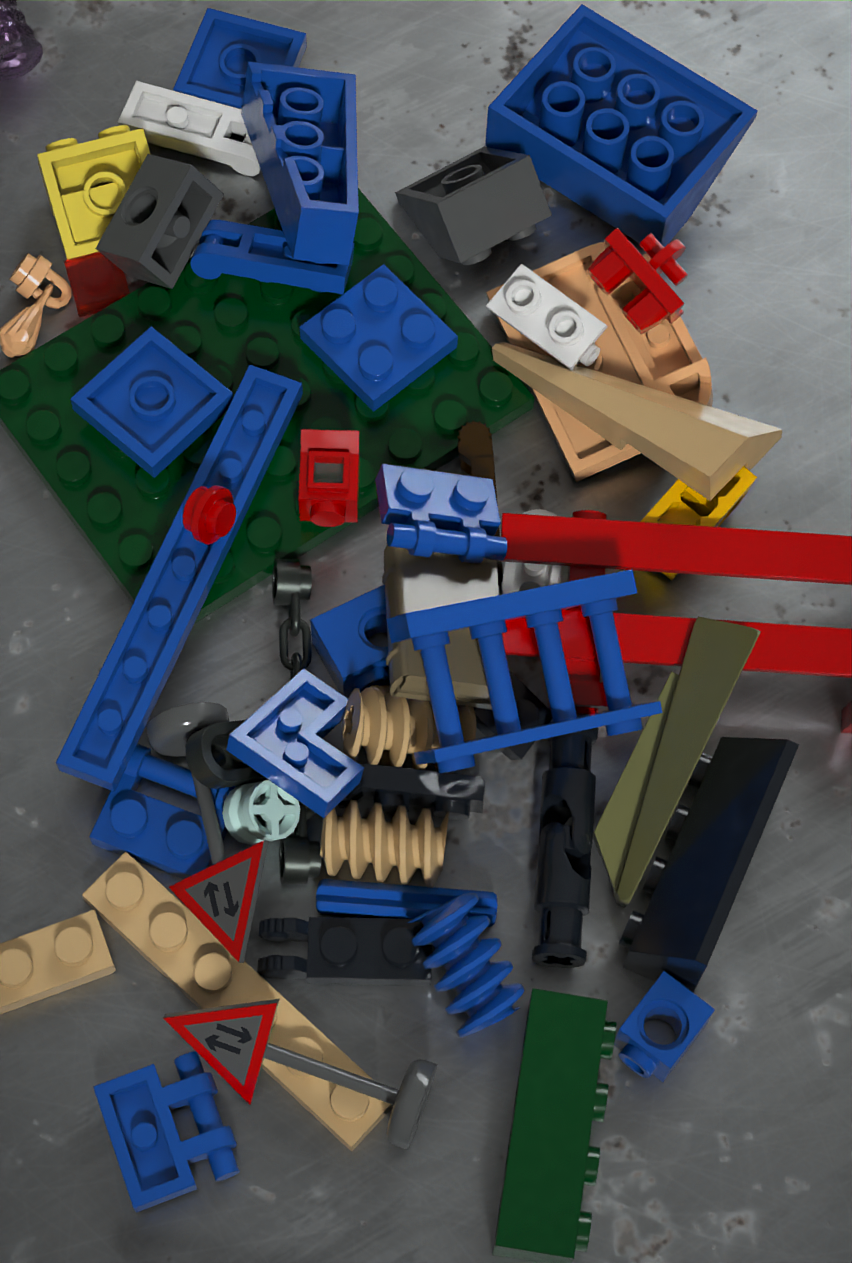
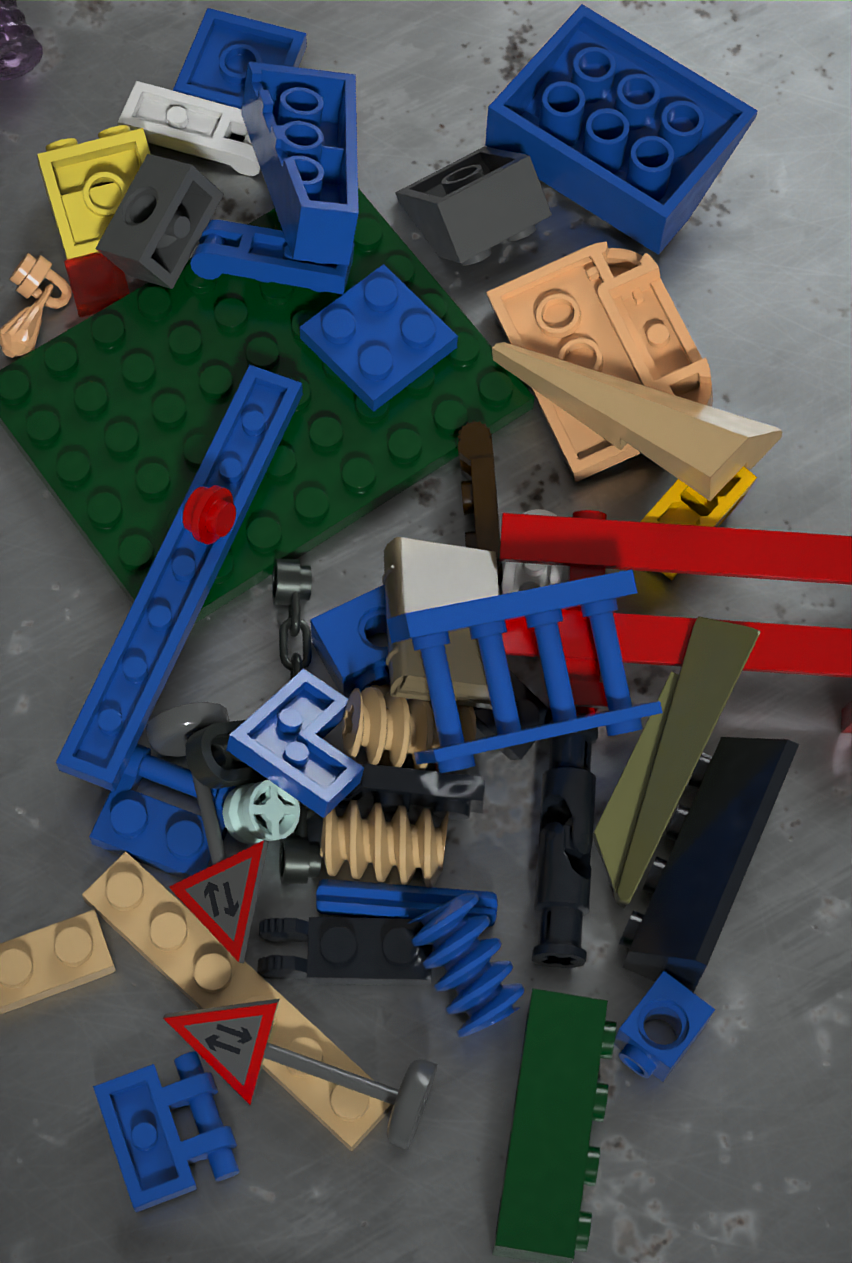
blue plate [70,326,233,478] -> none
red window [298,429,360,527] -> none
blue plate [375,464,507,564] -> none
white hinge [486,264,607,370] -> none
red hips [588,227,688,334] -> none

